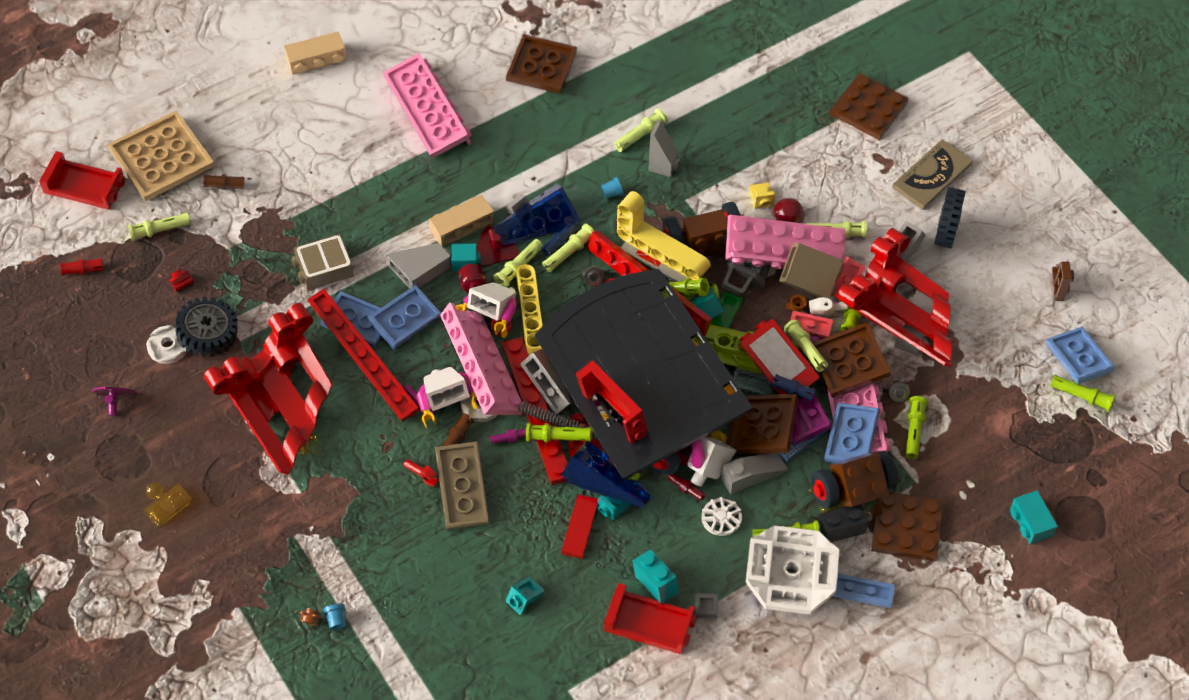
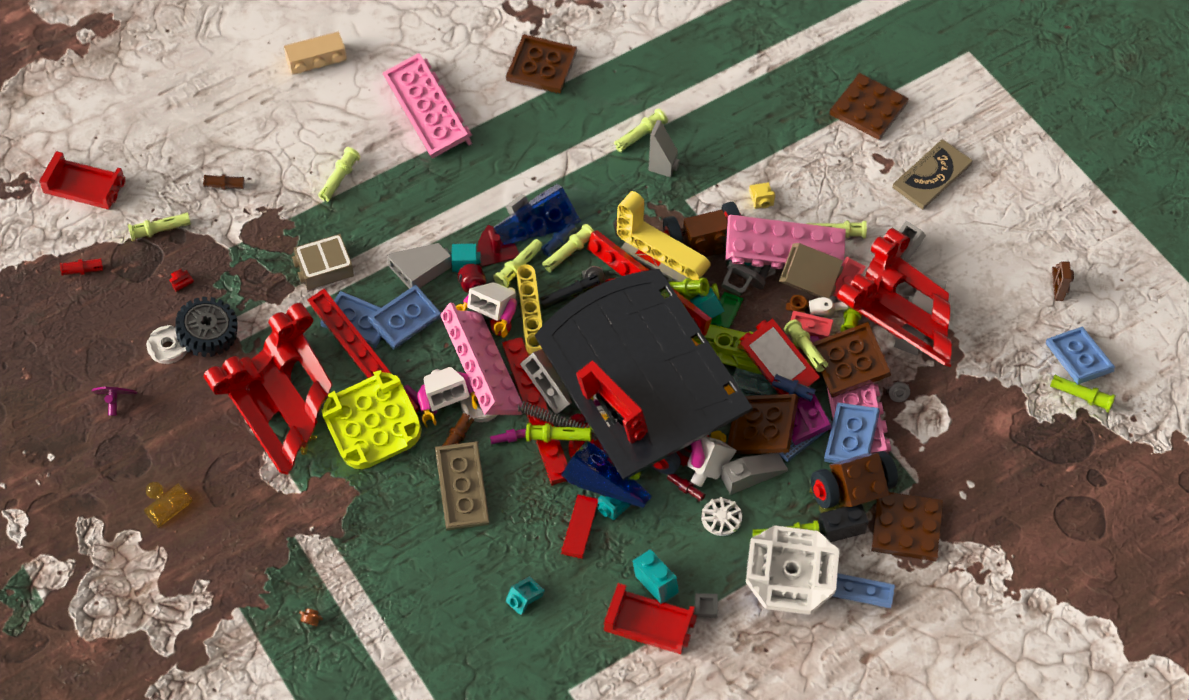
tan plate [107,110,215,202] -> none
dark azure piece [323,604,346,630] -> none
red bar [404,459,439,487] -> none
tan brick [429,195,494,247] -> none
dark azure piece [601,177,624,199] -> none
dark red hair [773,198,805,223] -> none
lime pin [905,396,928,459] -> none
black wheel [934,187,966,249] -> none
teal brick [1010,490,1058,544] -> none
none -> yellowish green pin [318,147,361,202]
none -> neon yellow tile [322,370,422,469]
none -> black pin [540,274,600,310]

